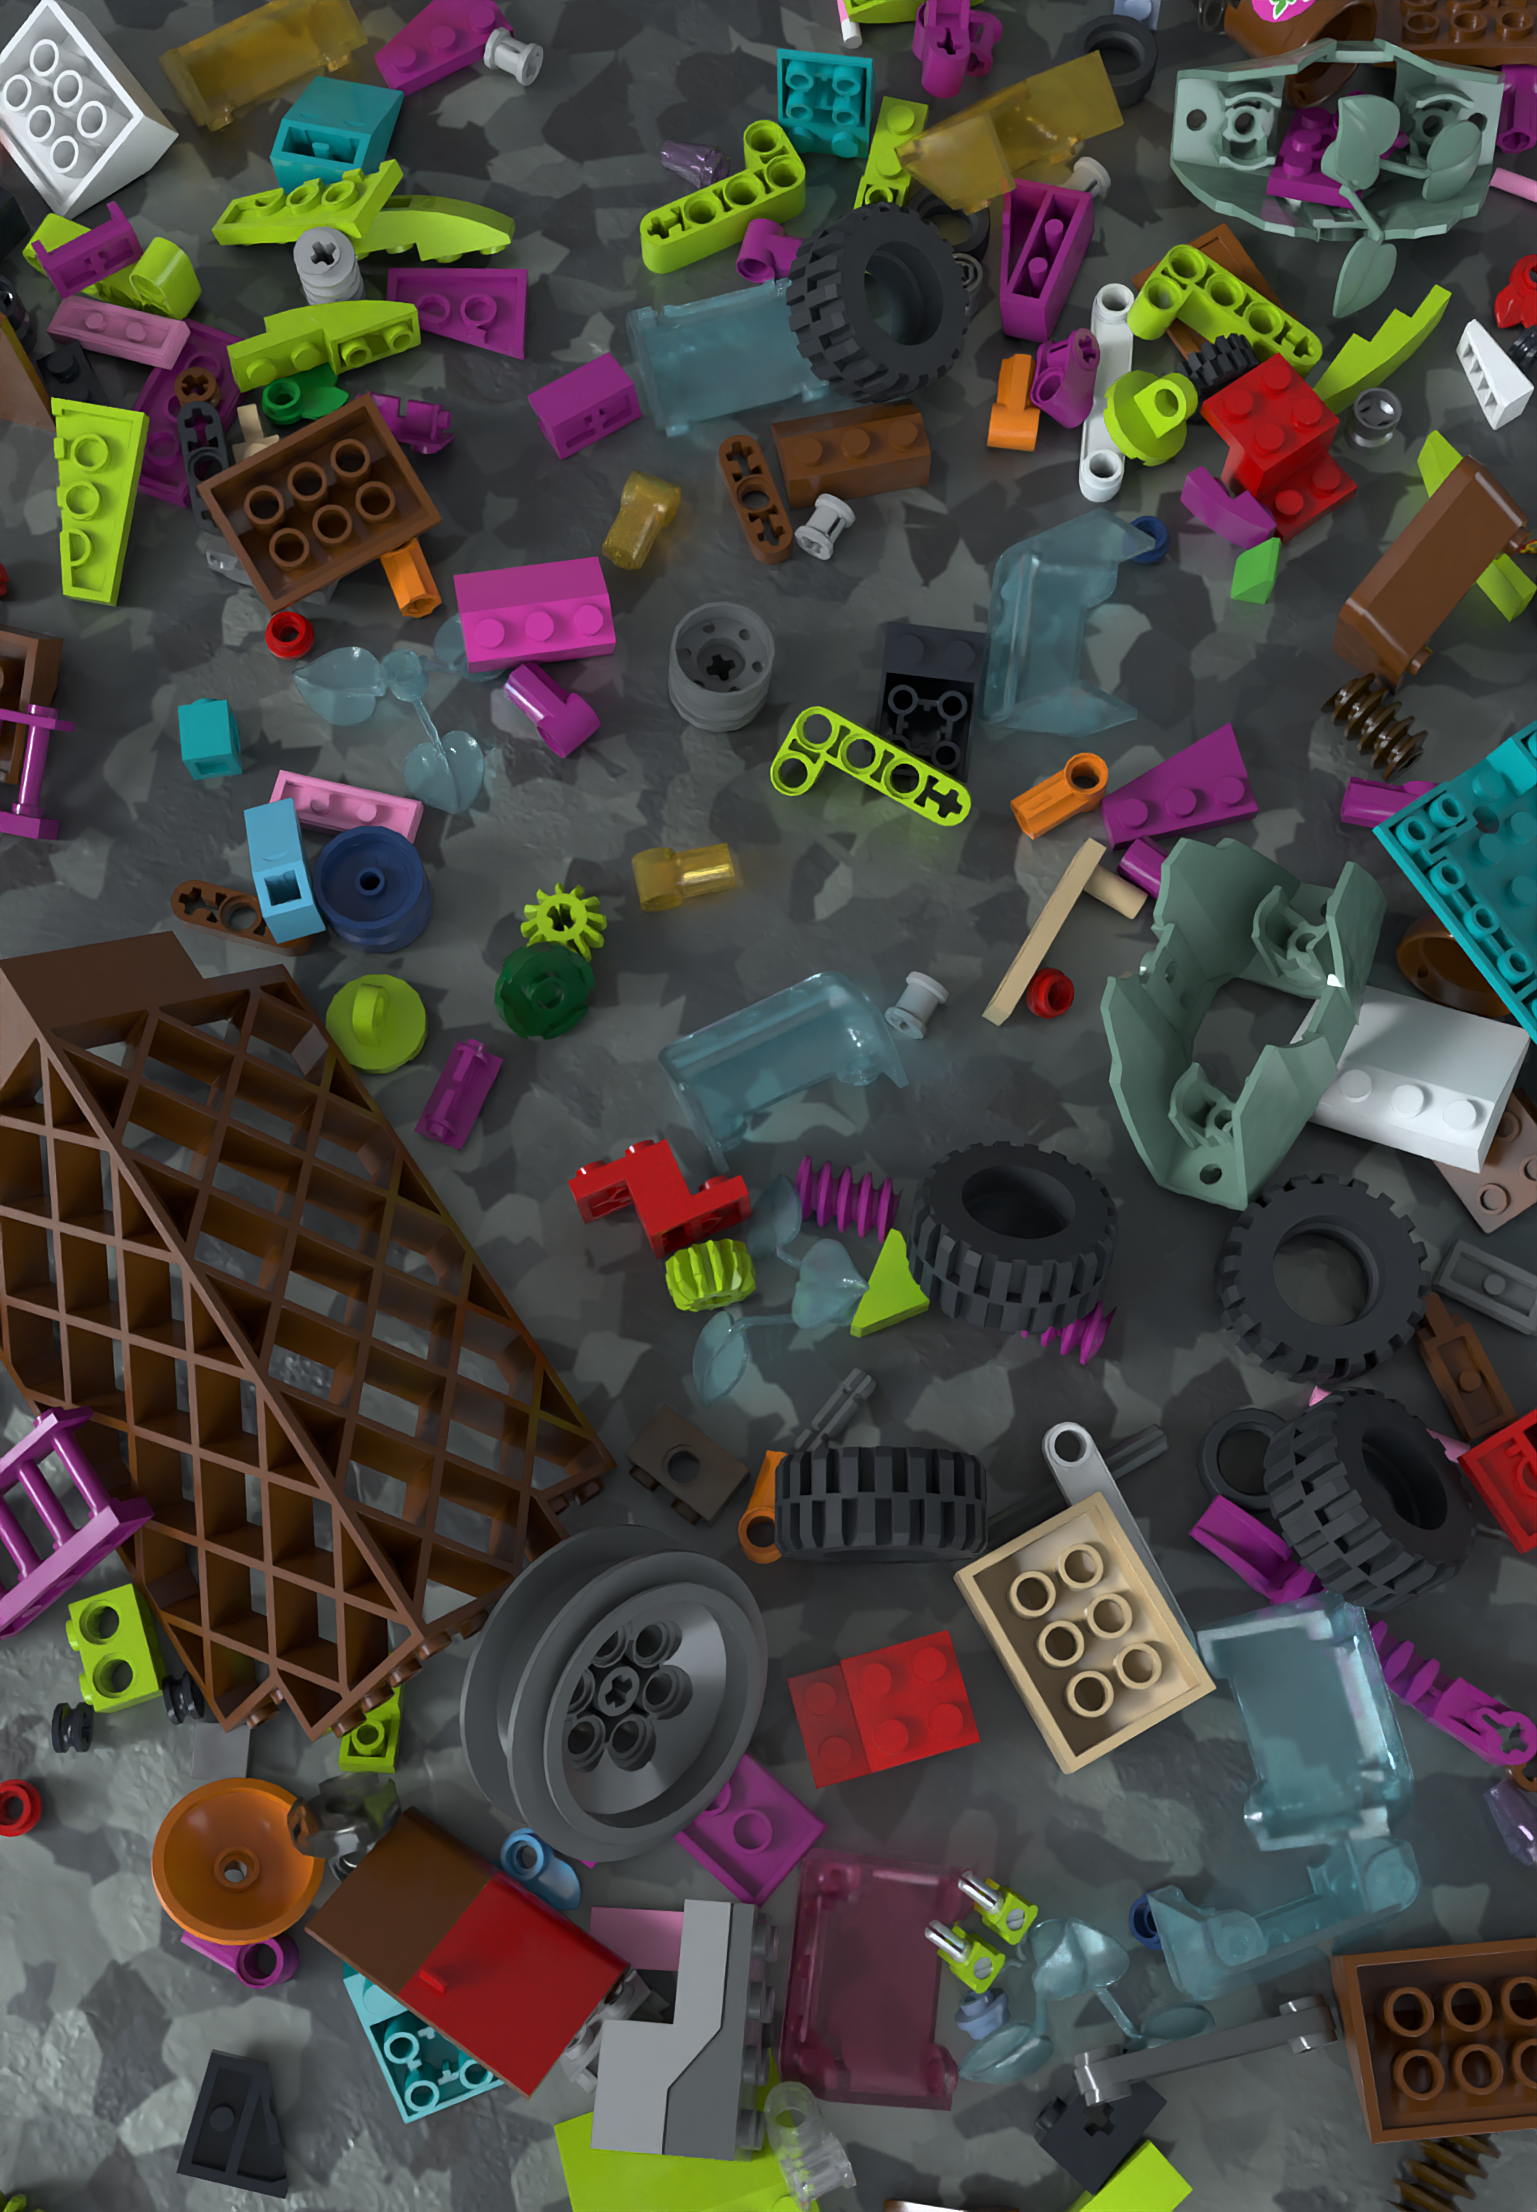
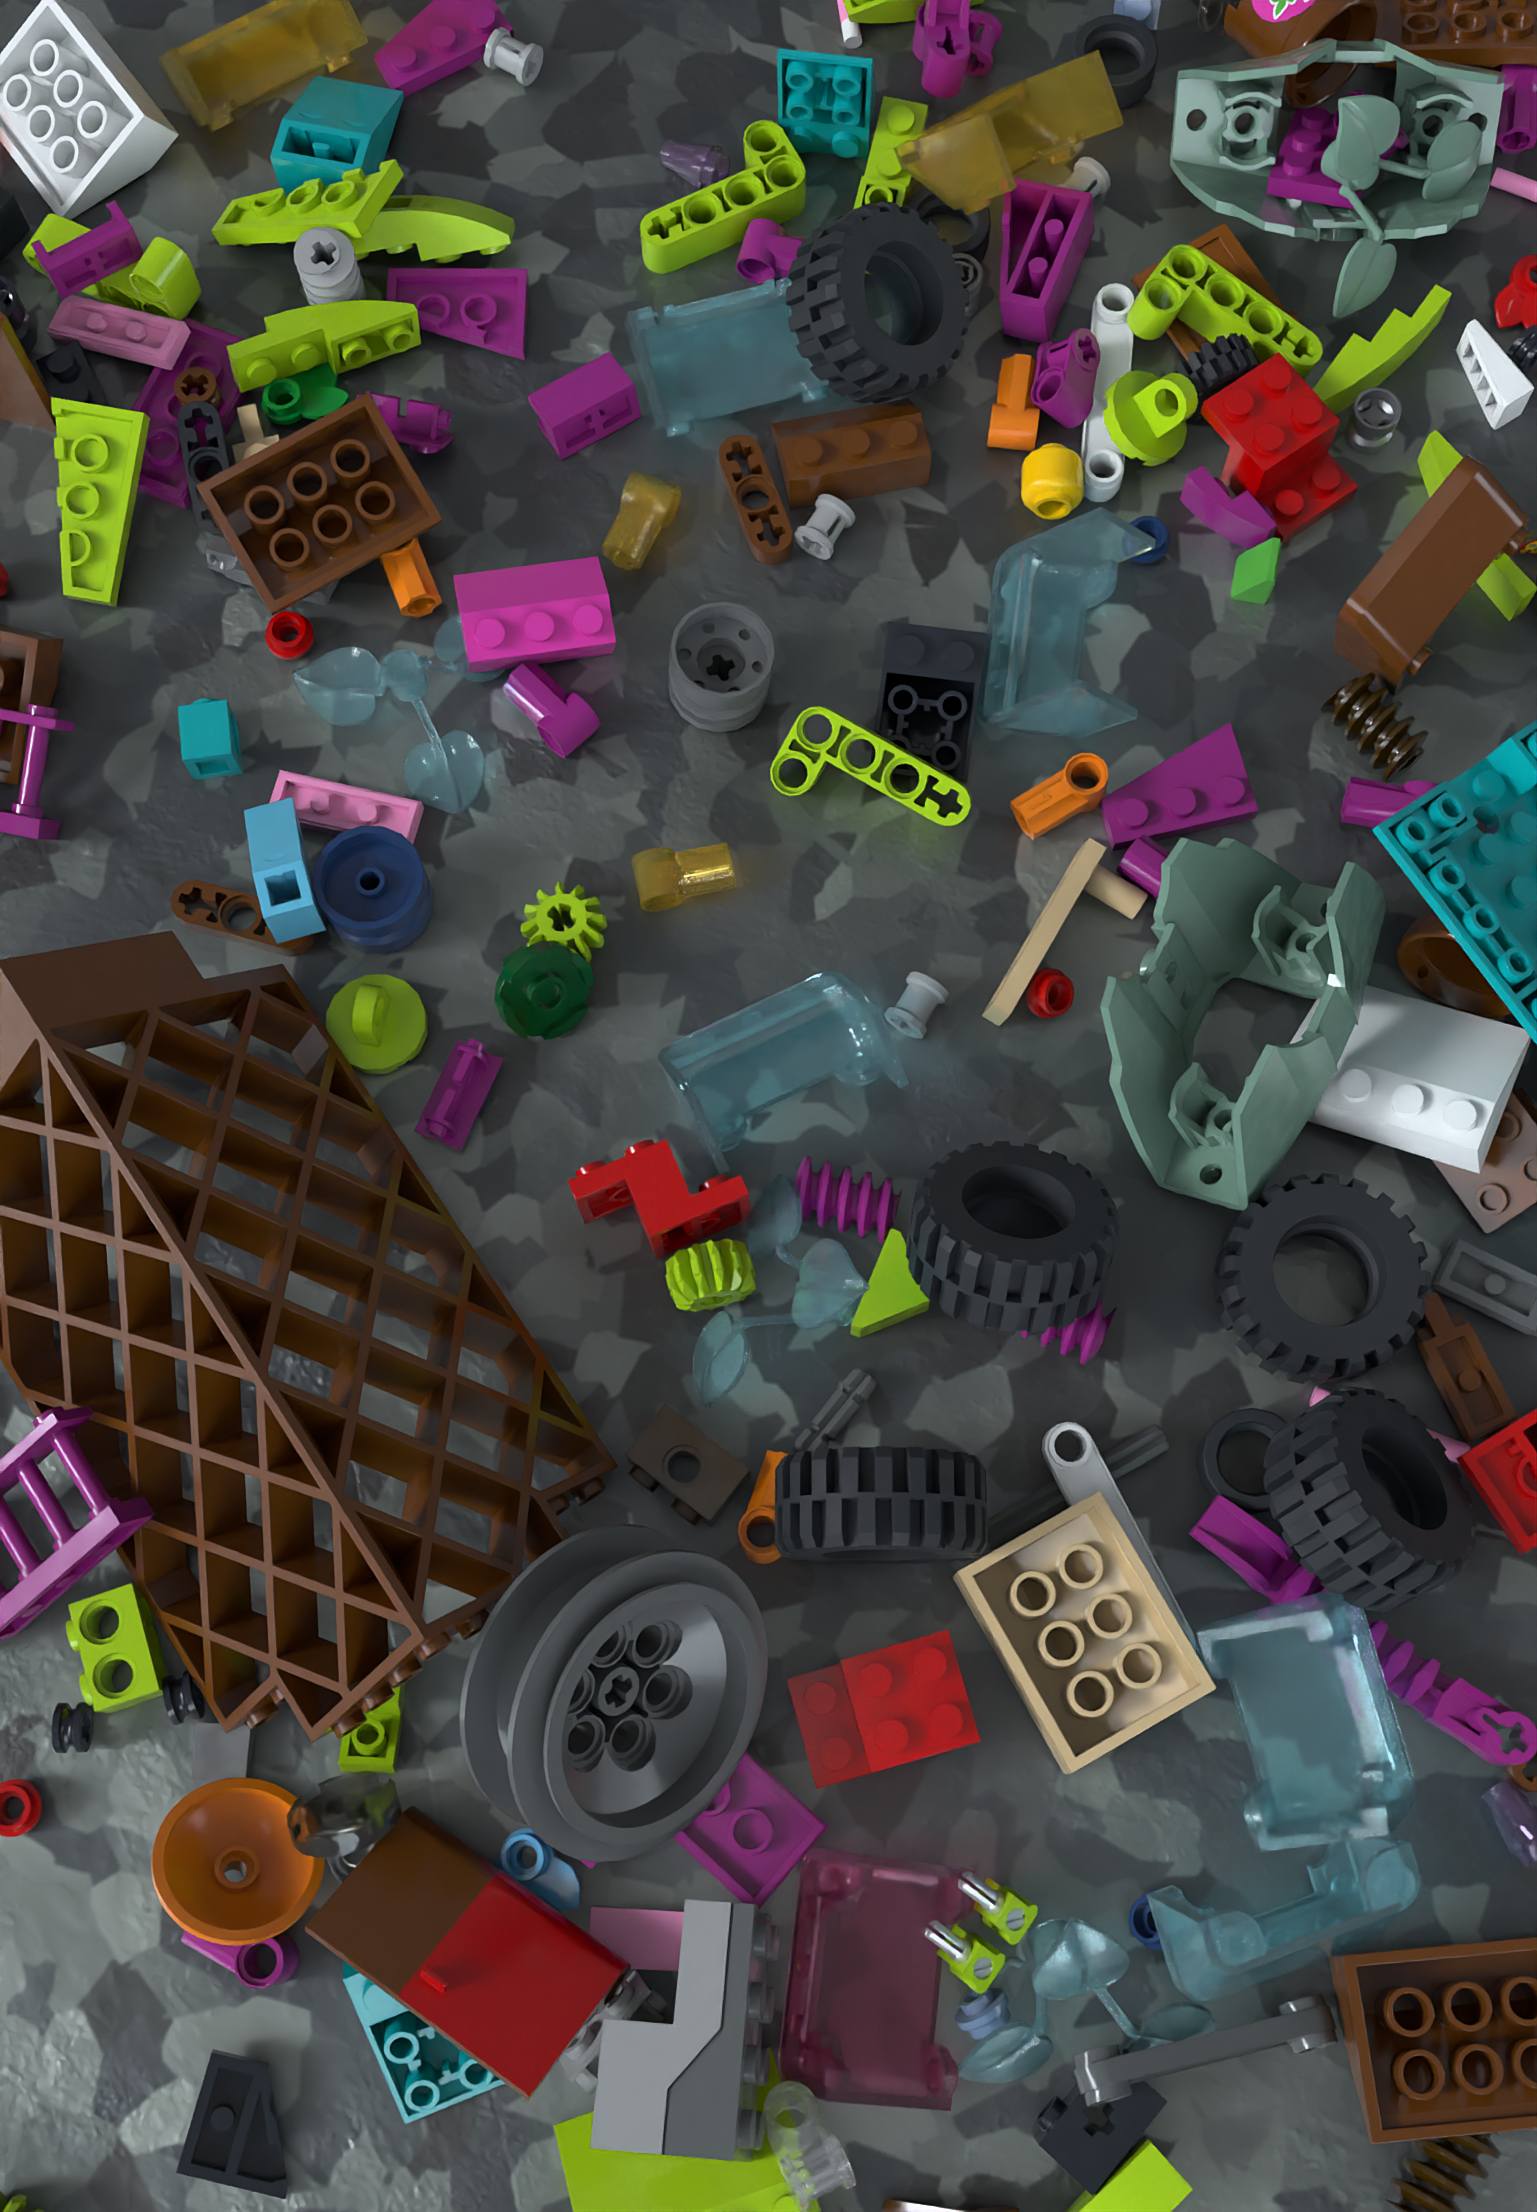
none -> yellow head [1021,443,1084,520]

